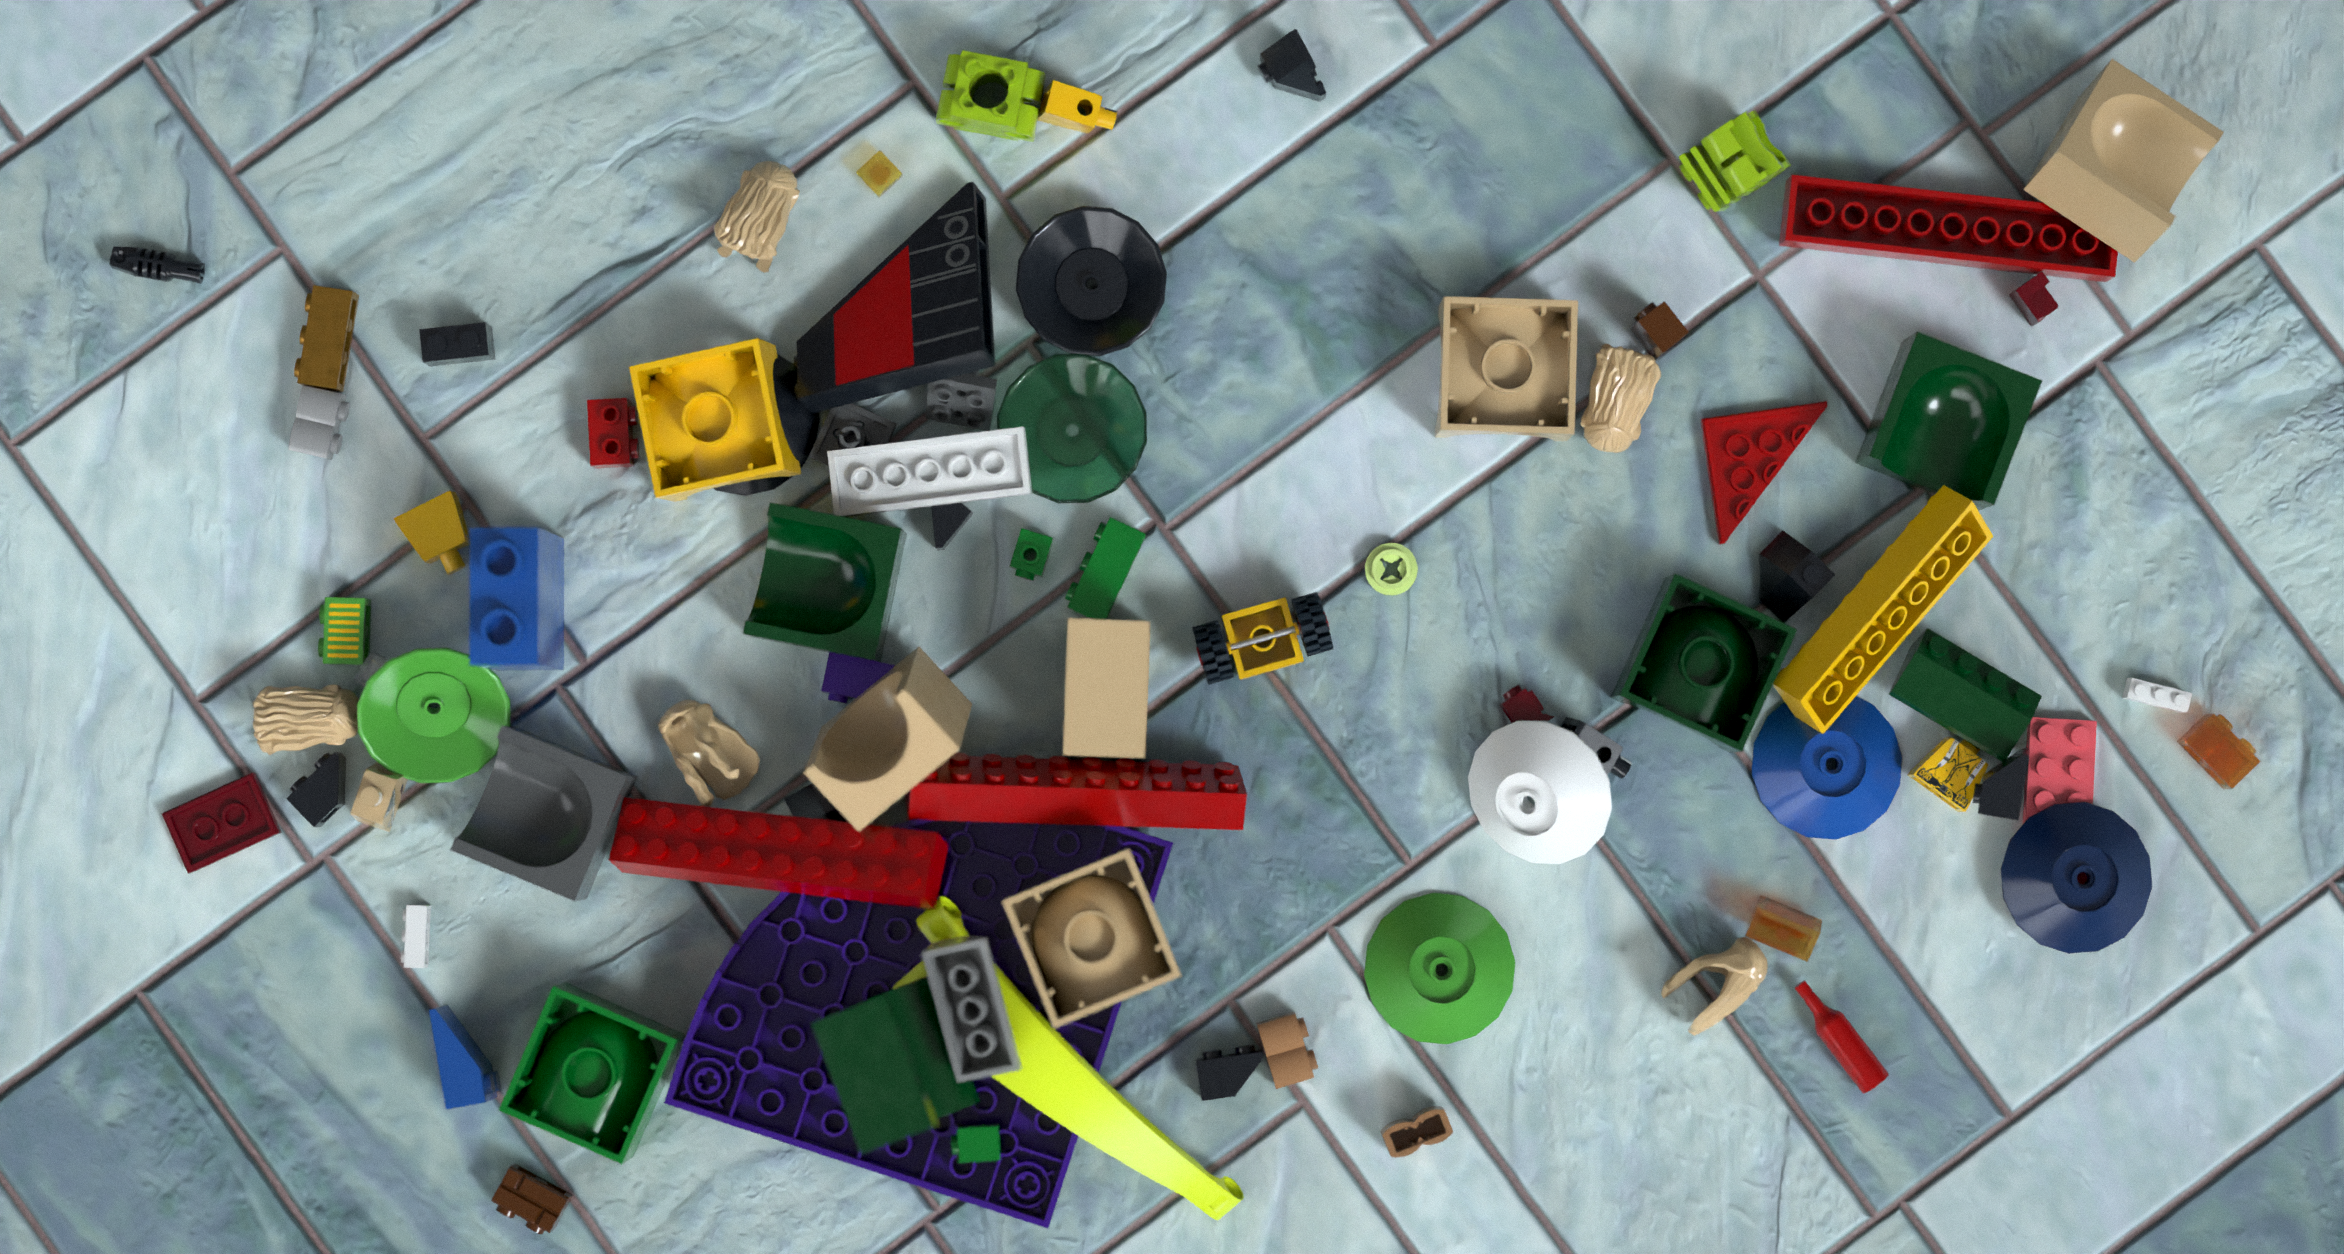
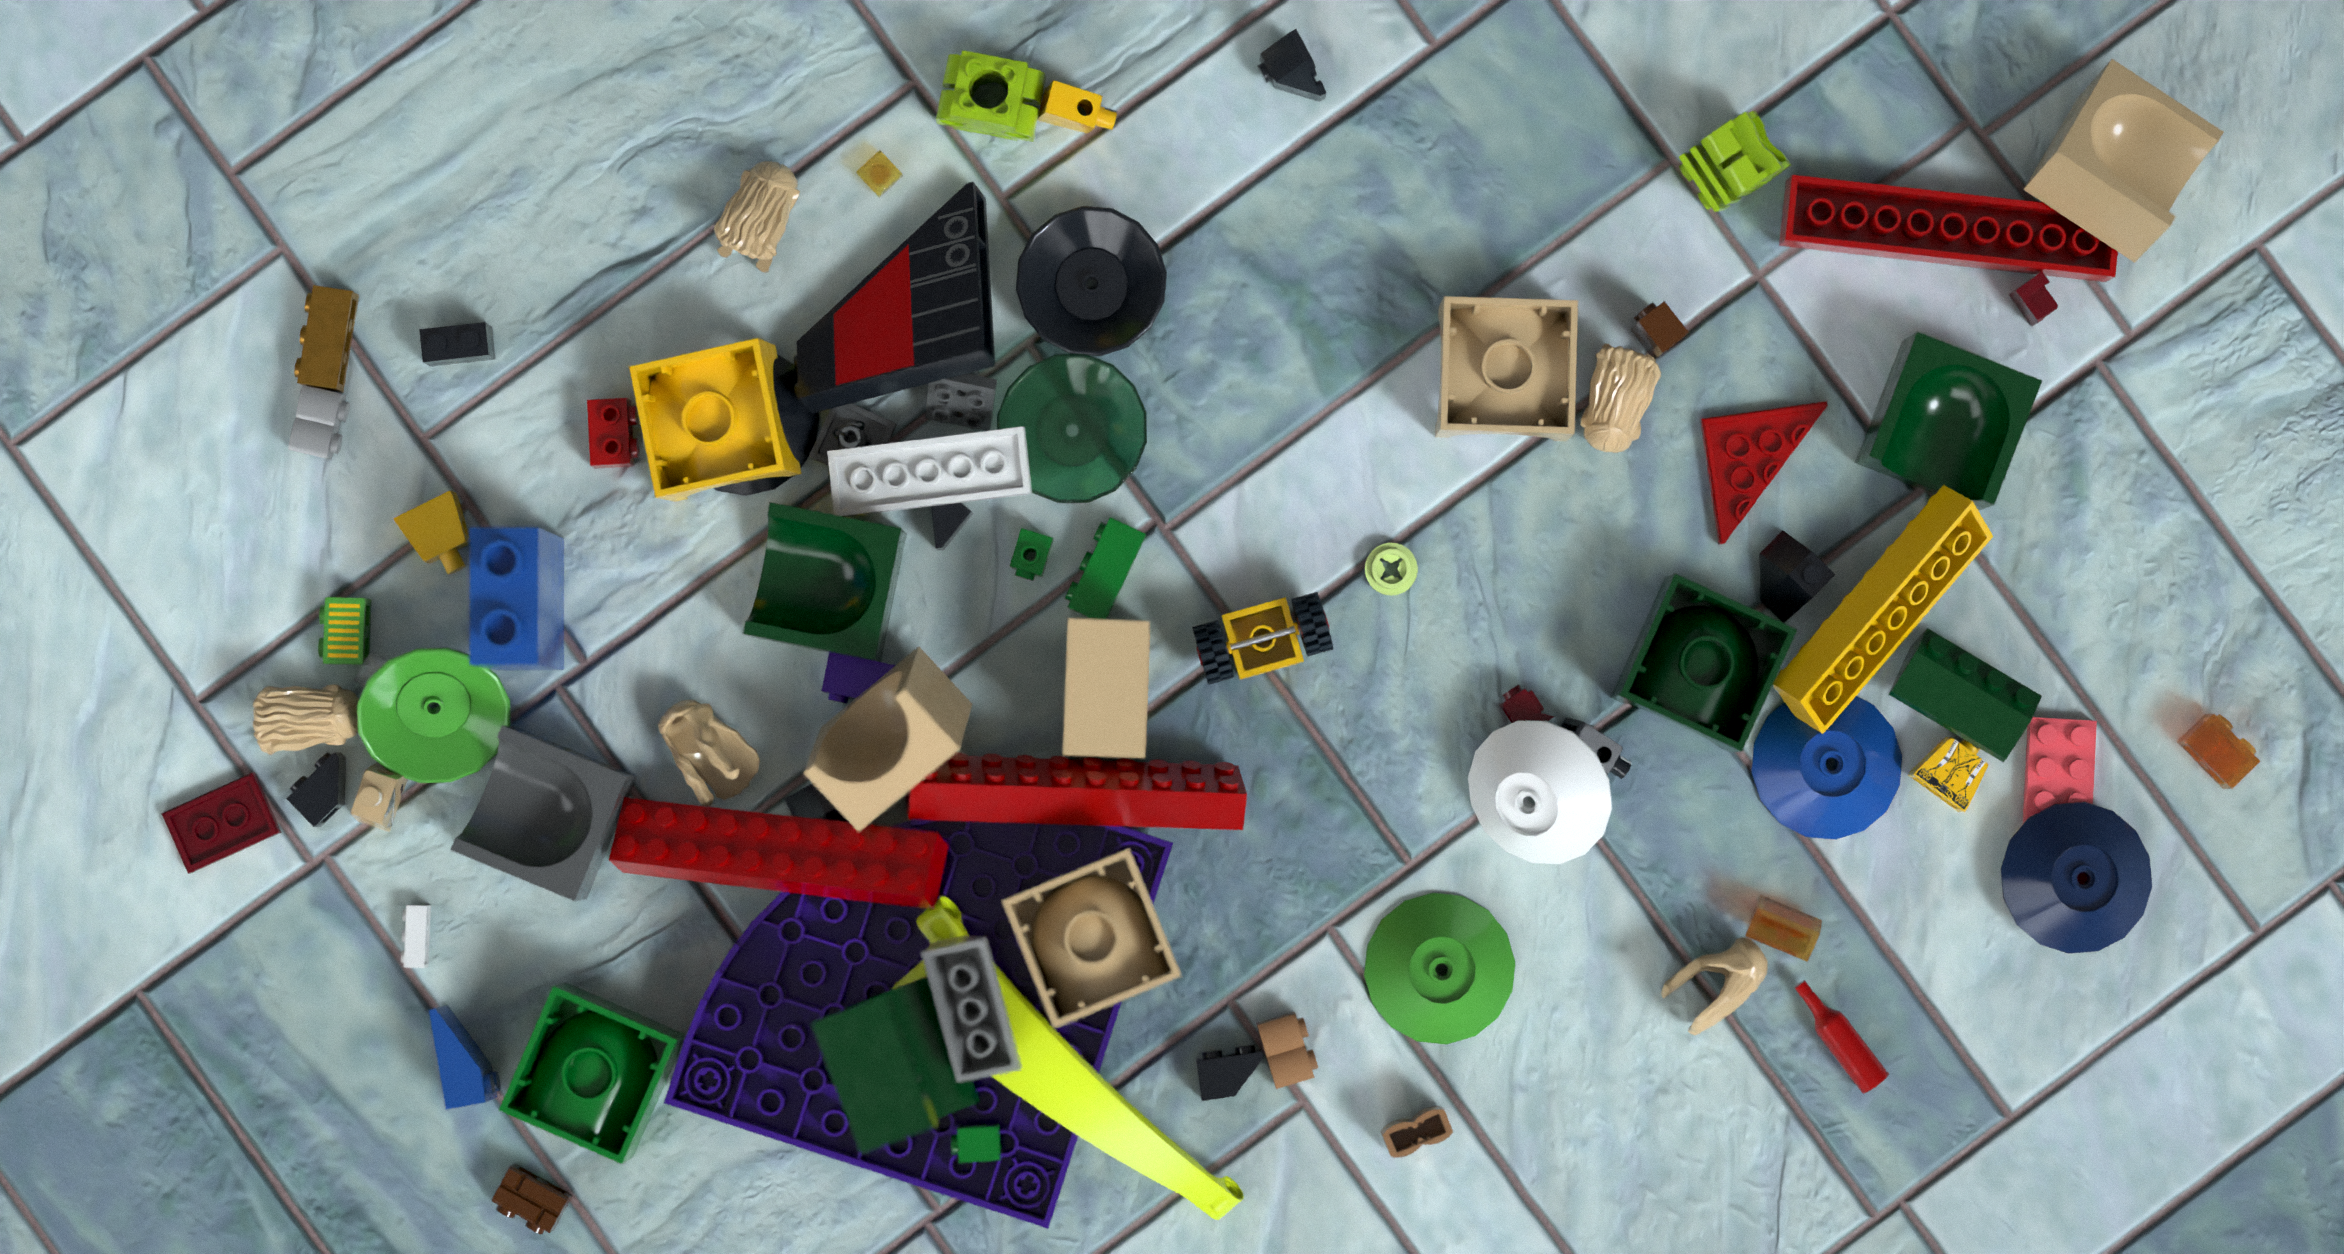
black hinge [109,246,205,284] -> none
black slope [1972,748,2029,820] -> none
white piece [2122,678,2192,714] -> none

